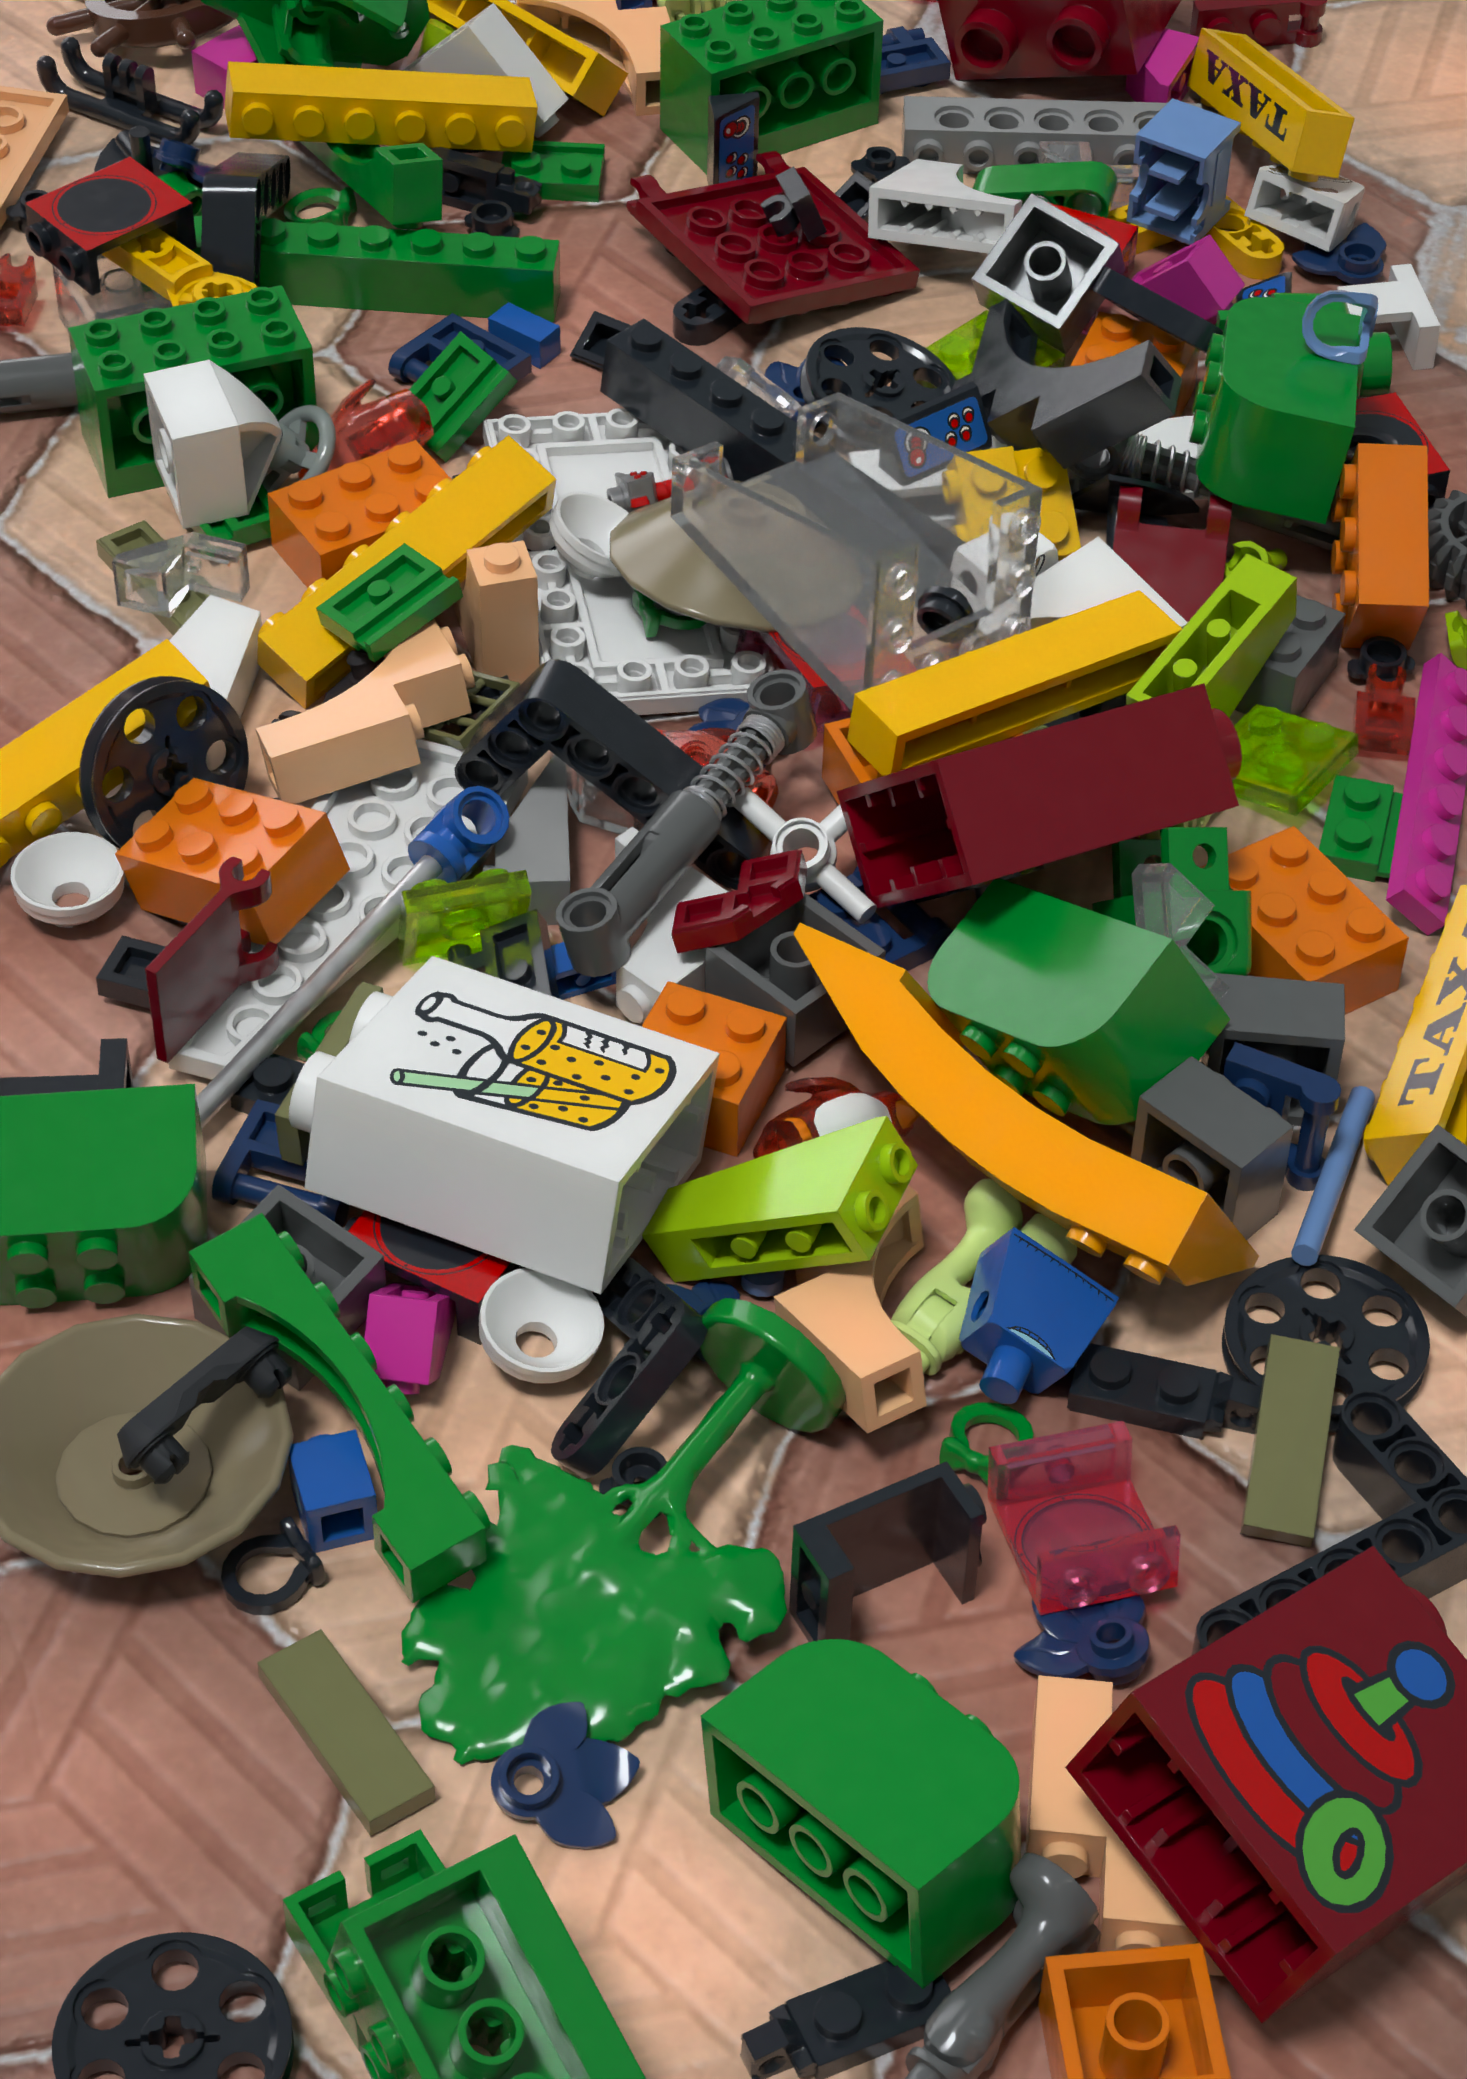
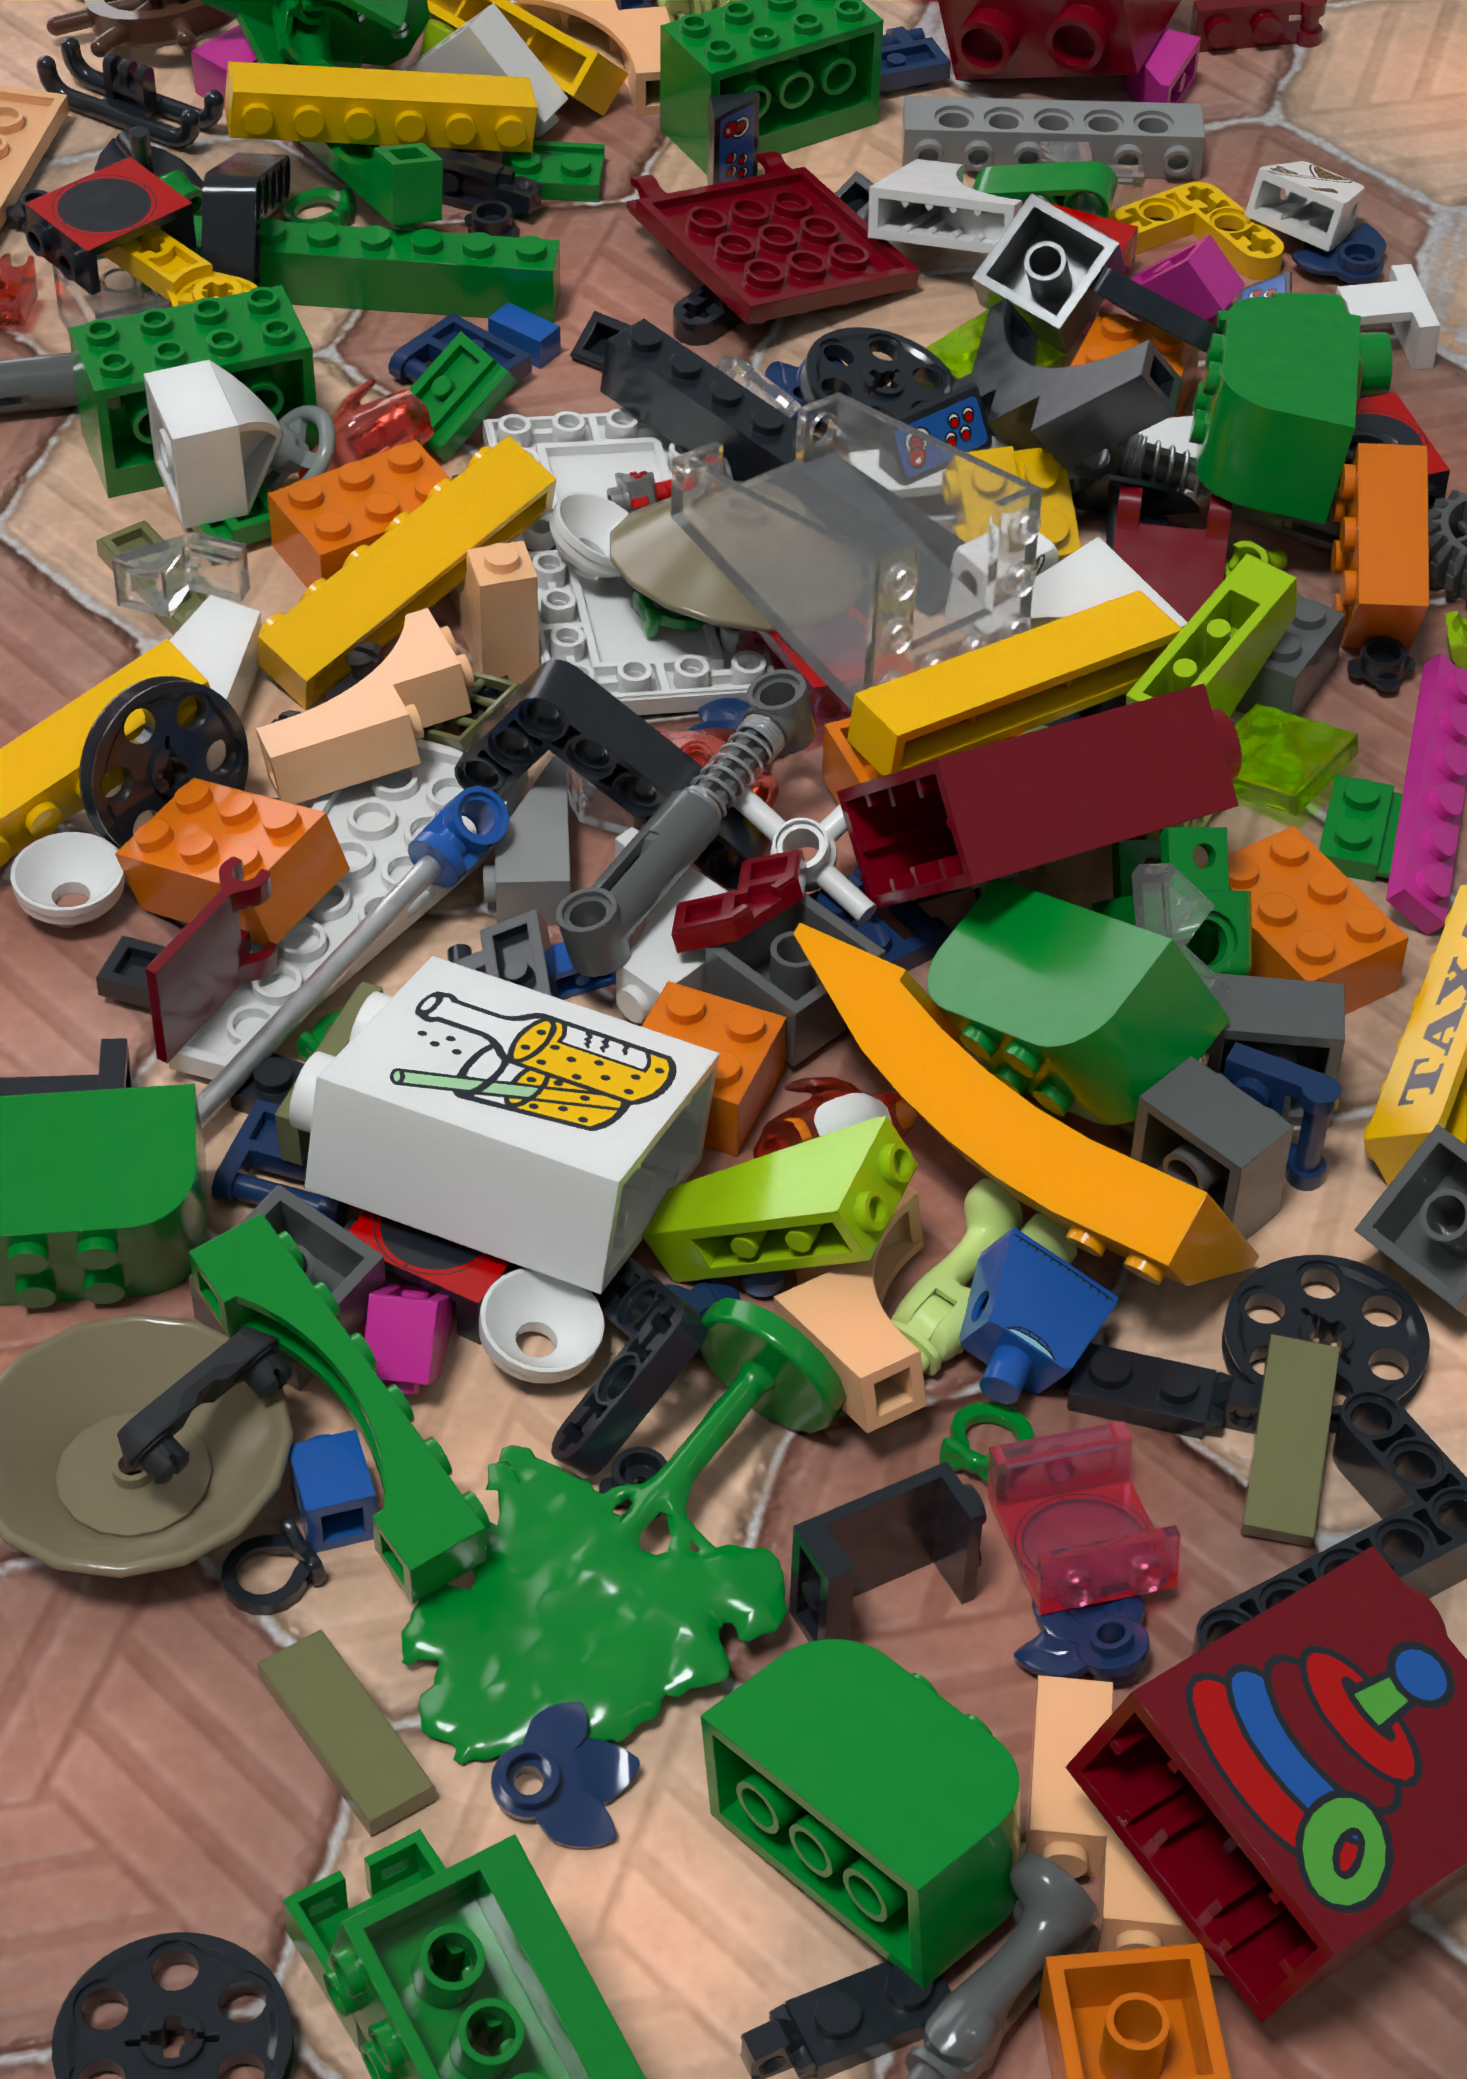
dark blue plate [152,138,216,184] -> none
green plate [316,543,463,662] -> none
clear neon green plate [398,869,532,966] -> none
black tile [761,166,827,241] -> none
black plate [851,146,910,184] -> none
black plate [917,586,975,641] -> none
medium blue piece [1127,98,1241,245] -> none
yellow brick [1187,28,1355,182] -> none
medium blue bar [1291,1086,1375,1266] -> none
medium blue piece [1302,290,1378,365] -> none
clear red plate [1352,664,1416,756] -> none

